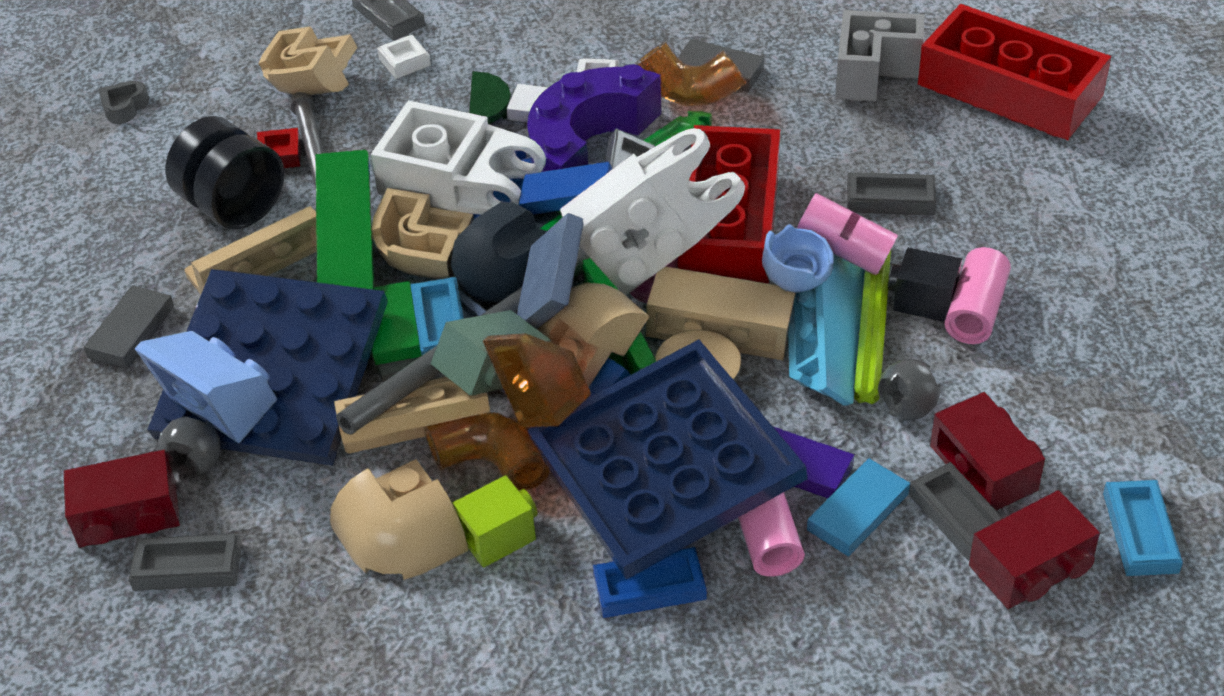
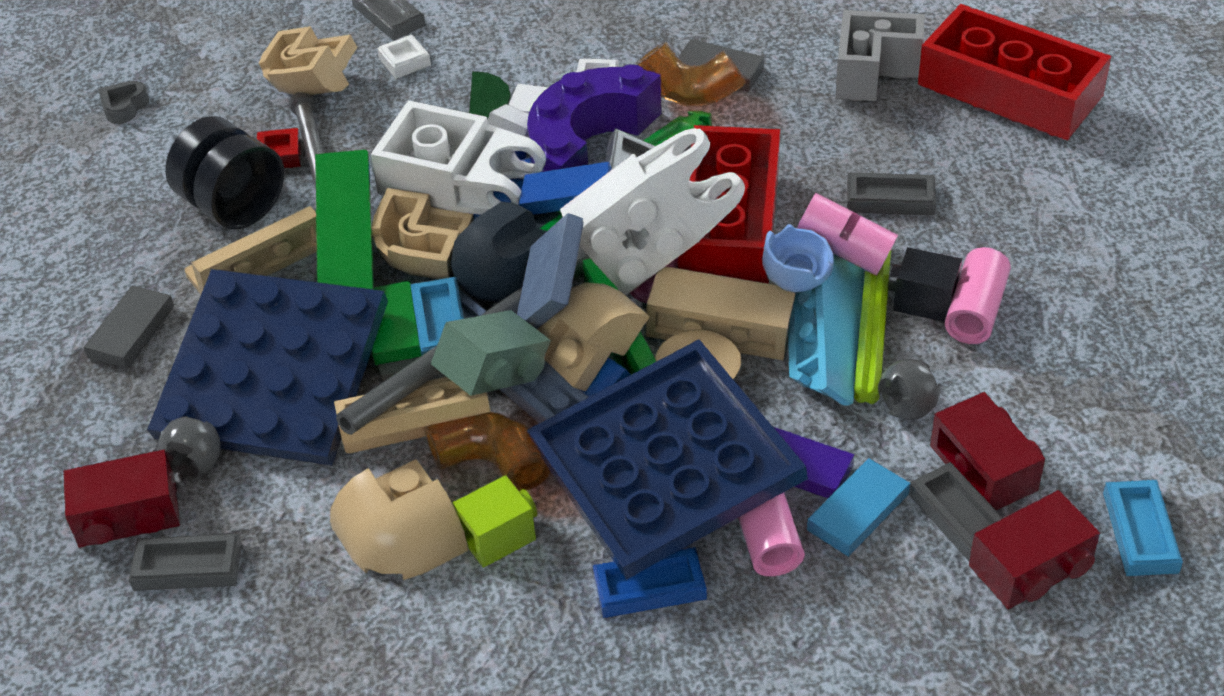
light blue slope [135,331,277,443] -> none
clear orange slope [483,333,591,427] -> none
none -> white tile [488,104,529,138]

